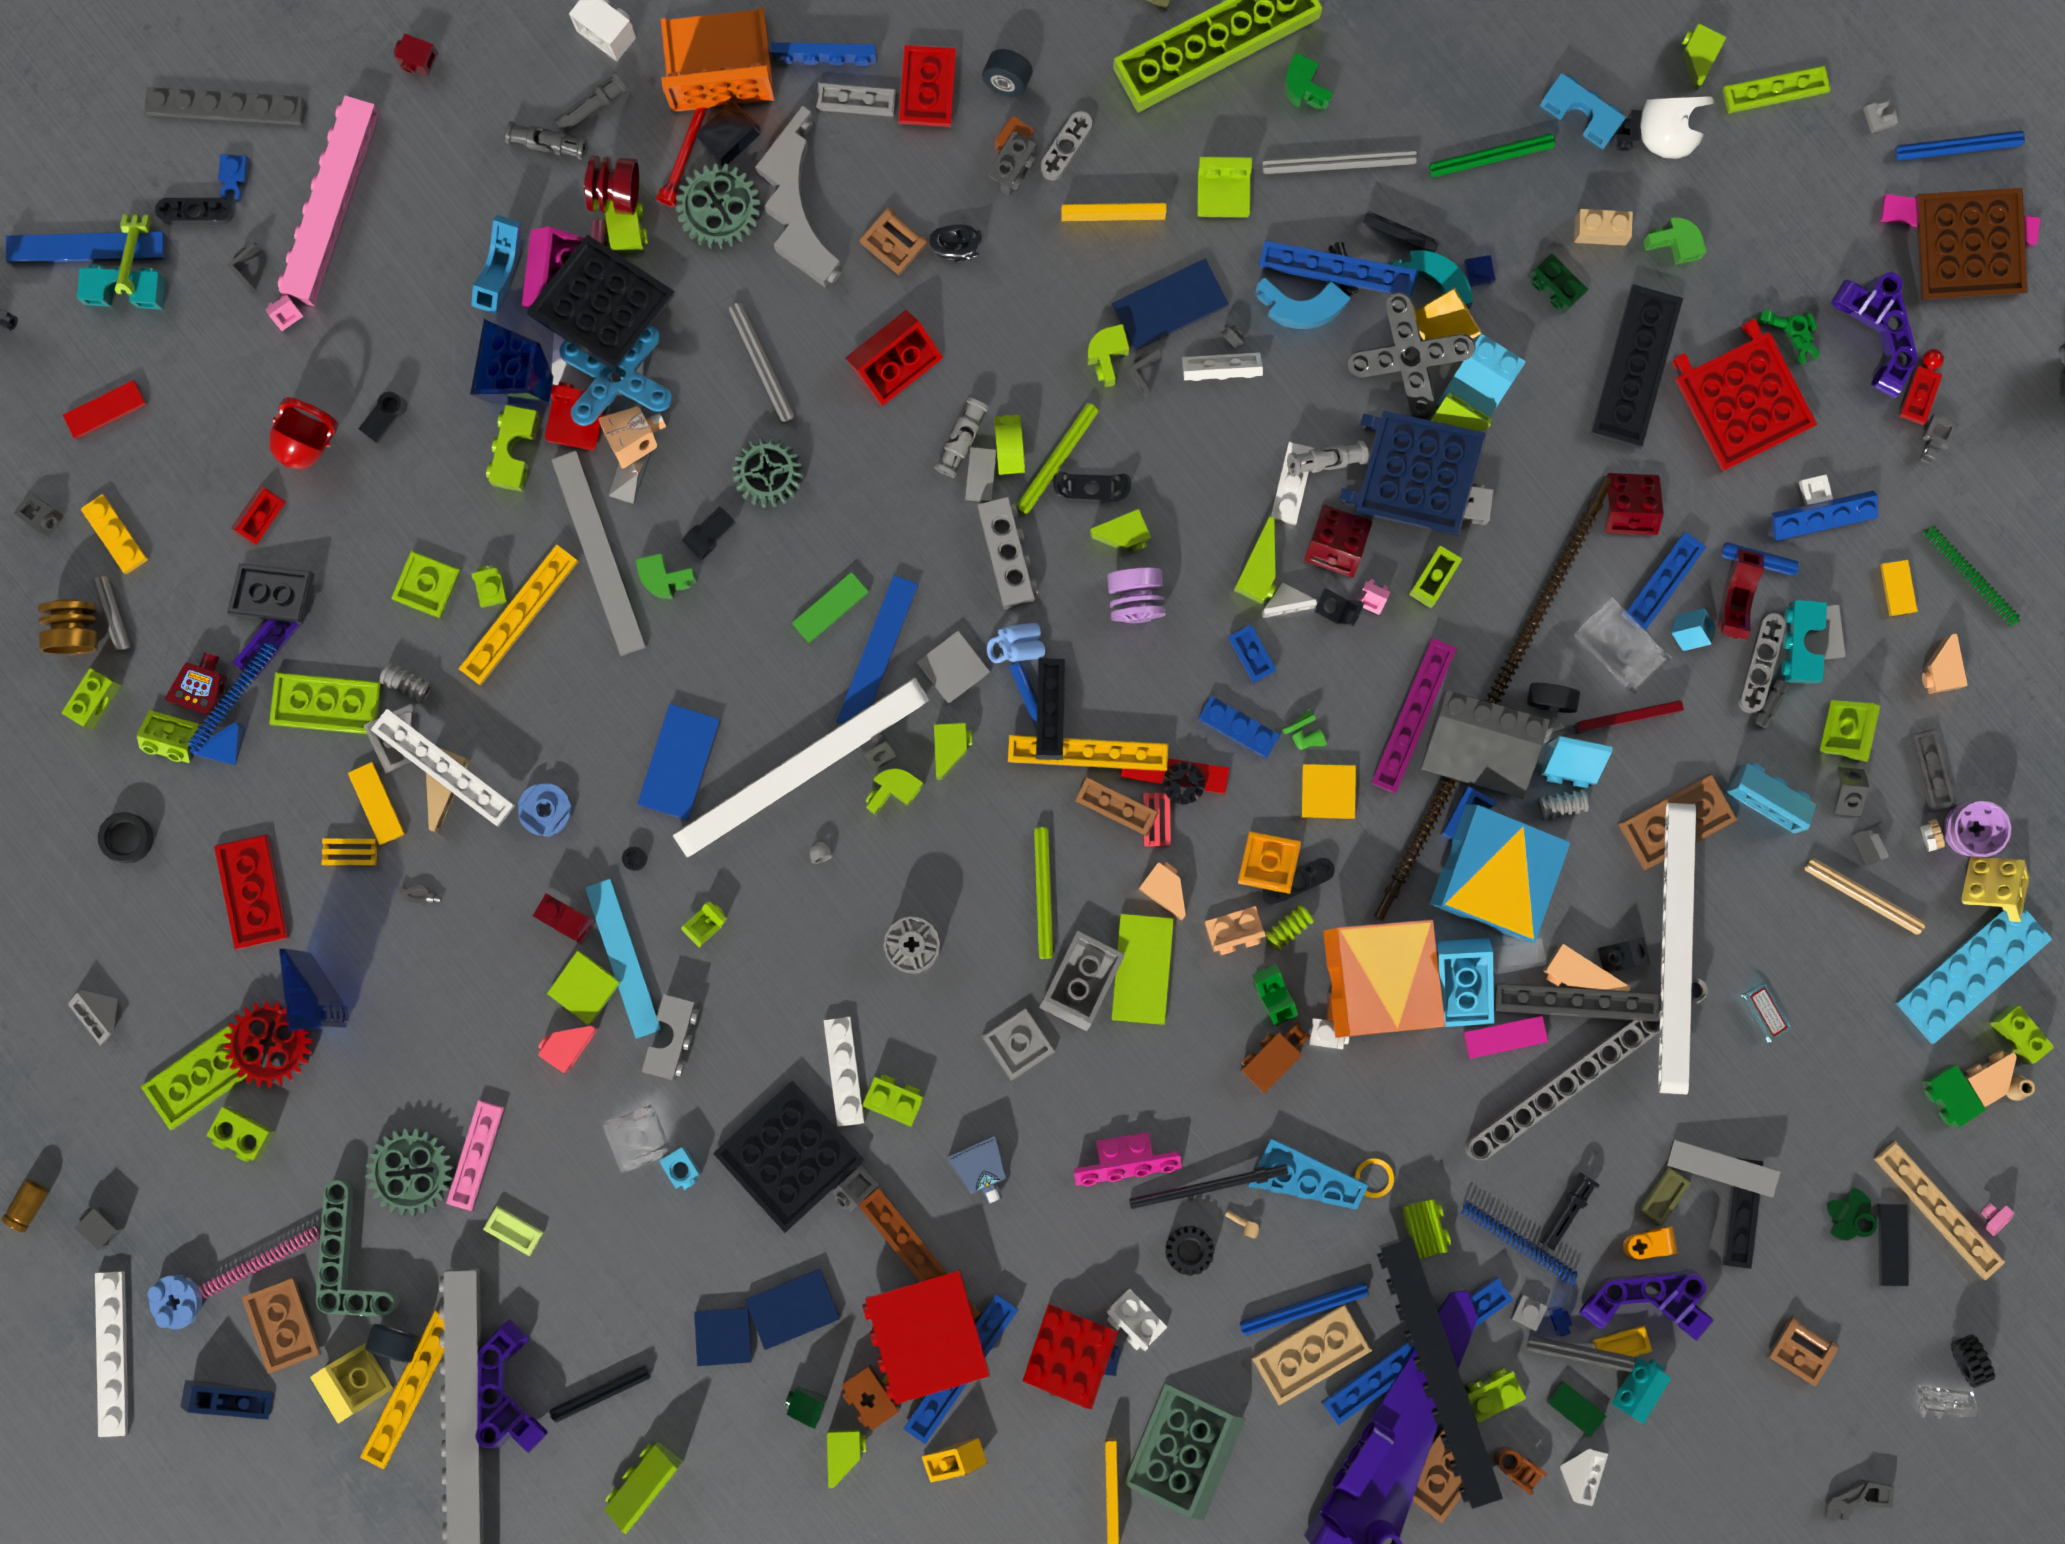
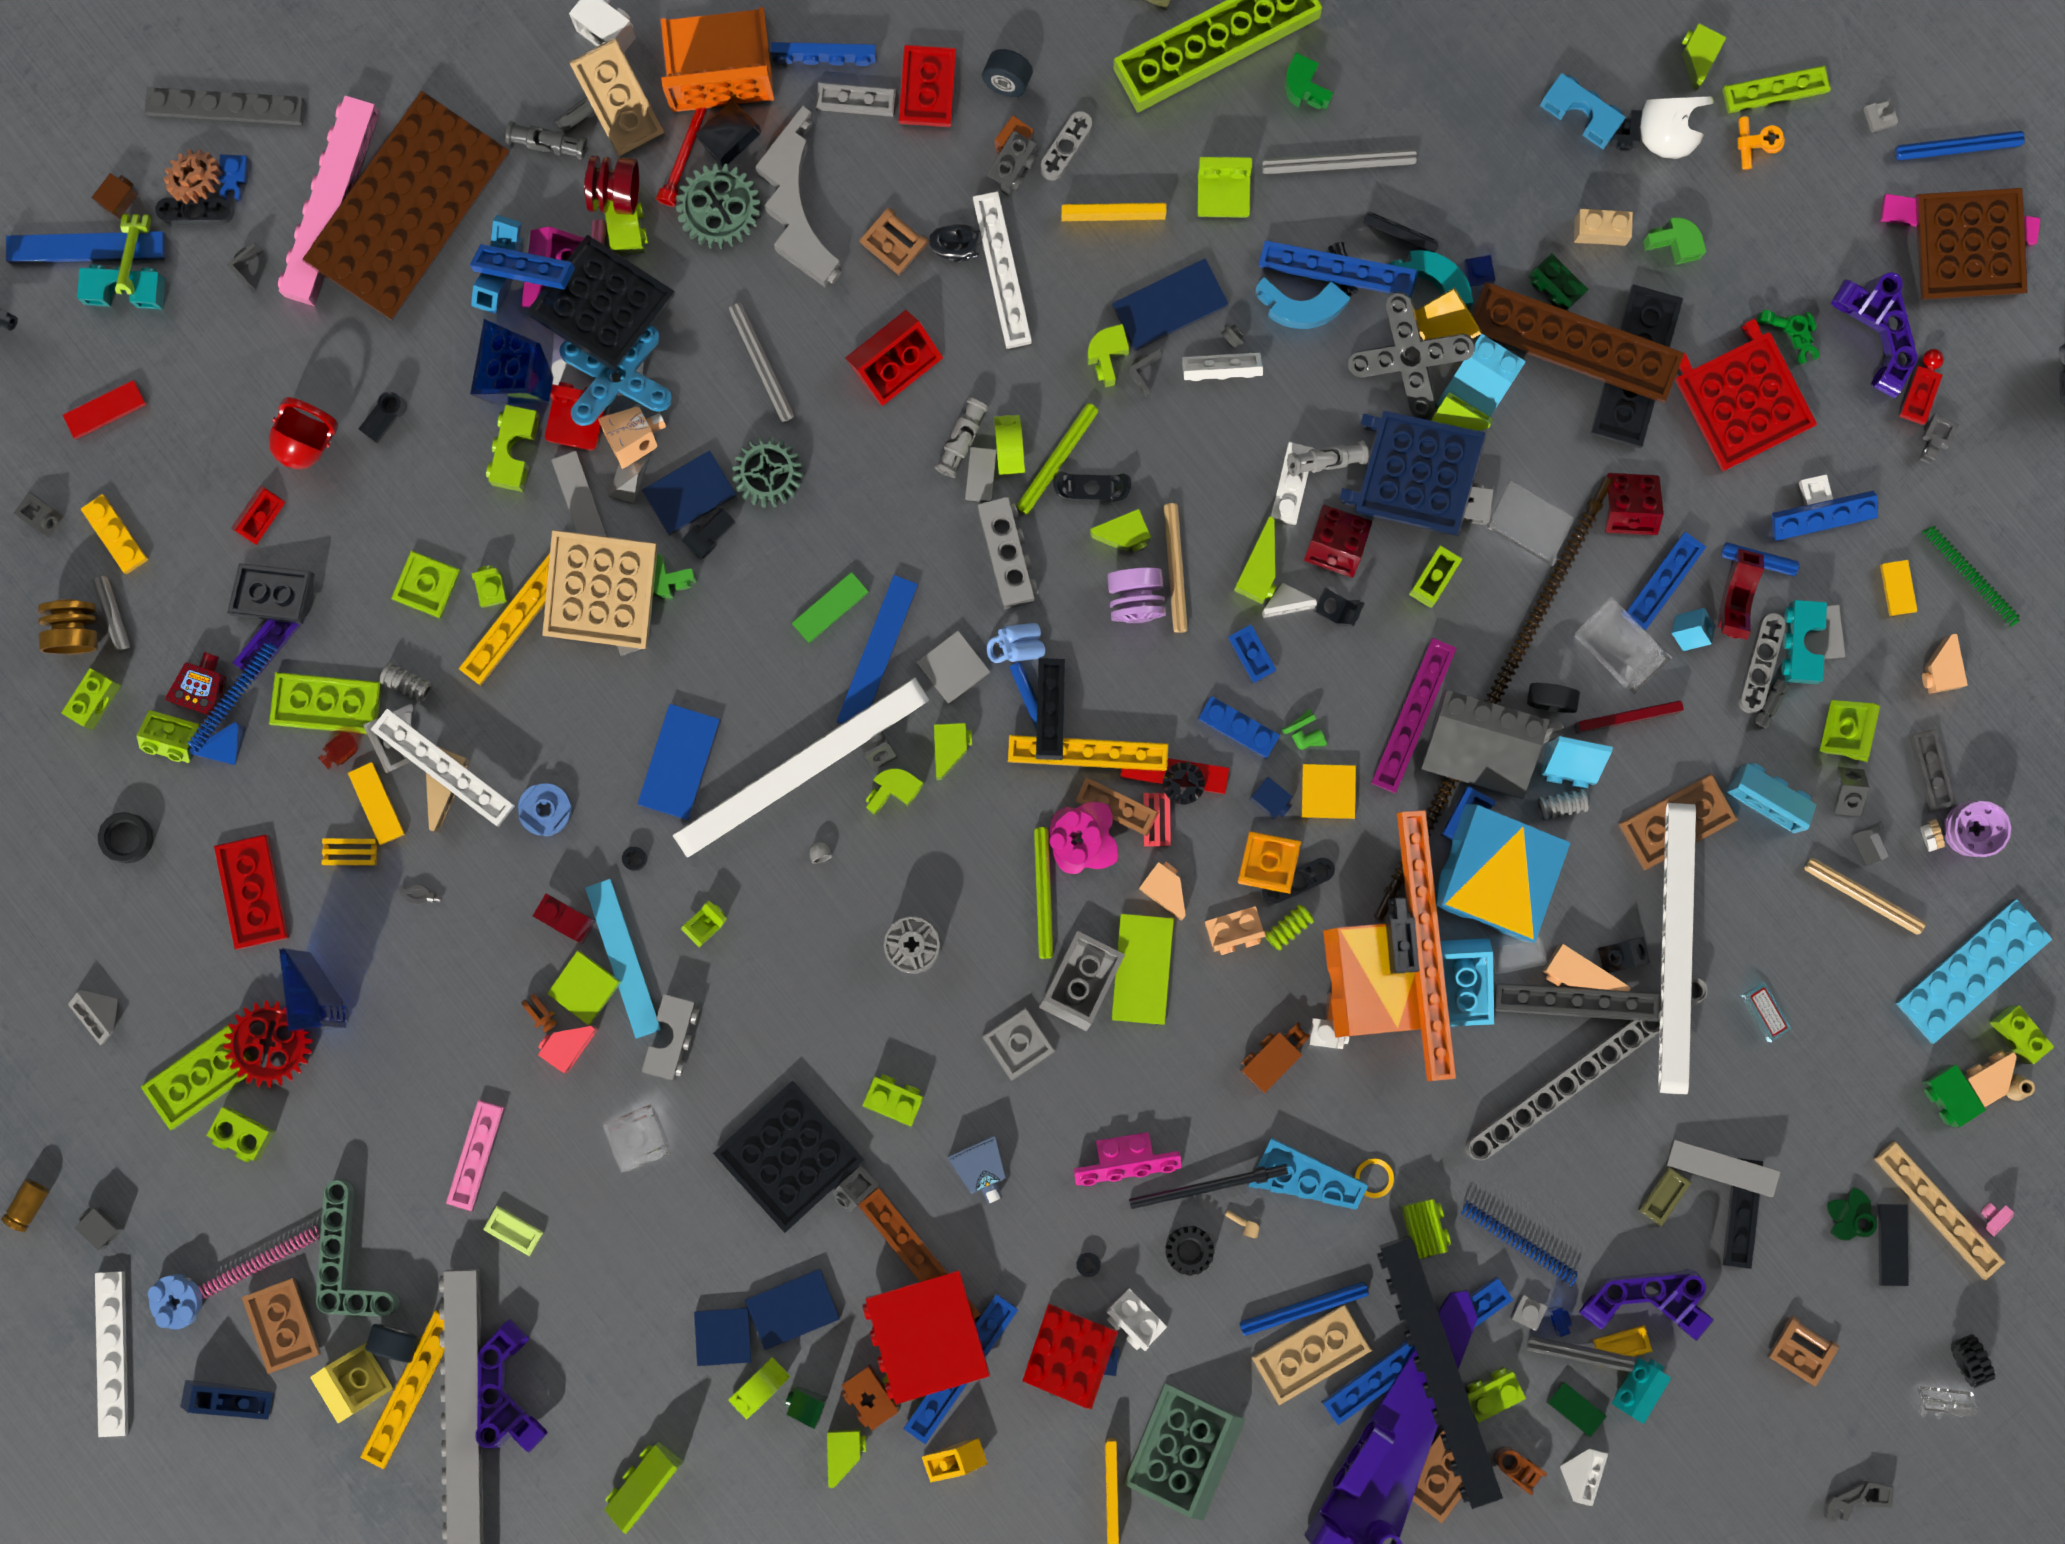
bright pink tile [265,295,303,331] -> none
sand green gear [365,1128,454,1216] -> none
dark red brick [394,33,438,76] -> none
black axle [549,1365,651,1423] -> none
medium azure brick [659,1146,702,1190] -> none
white plate [824,1017,865,1127] -> none
green brick [1252,964,1299,1027] -> none
bright pink tile [1357,579,1390,615] -> none
green axle [1429,133,1555,177] -> none
dark pink tile [1463,1016,1548,1059] -> none
black pin [1540,1172,1600,1251] -> none
light orange piece [1622,1226,1678,1259] -> none
light yellow bracket [1961,857,2030,922] -> none
none -> reddish brown brick [91,173,138,219]
none -> nougat gear [163,149,222,204]
none -> reddish brown plate [302,90,510,321]
none -> clear red arm [318,732,358,769]
none -> blue plate [470,244,575,290]
none -> dark orange arm [521,992,558,1034]
none -> tan plate [542,530,658,649]
none -> tan tile [569,38,664,157]
none -> dark blue tile [642,450,737,536]
none -> lime brick [728,1357,791,1420]
none -> white plate [973,191,1032,349]
none -> dark pink brick [1050,802,1119,874]
none -> black bush [1076,1253,1101,1277]
none -> tan axle [1164,503,1188,633]
none -> dark blue brick [1250,777,1293,819]
none -> black hinge [1386,898,1419,974]
none -> orange plate [1397,810,1456,1081]
none -> reddish brown plate [1472,282,1684,404]
none -> clear piece [1487,481,1574,566]
none -> light orange piece [1737,116,1785,170]

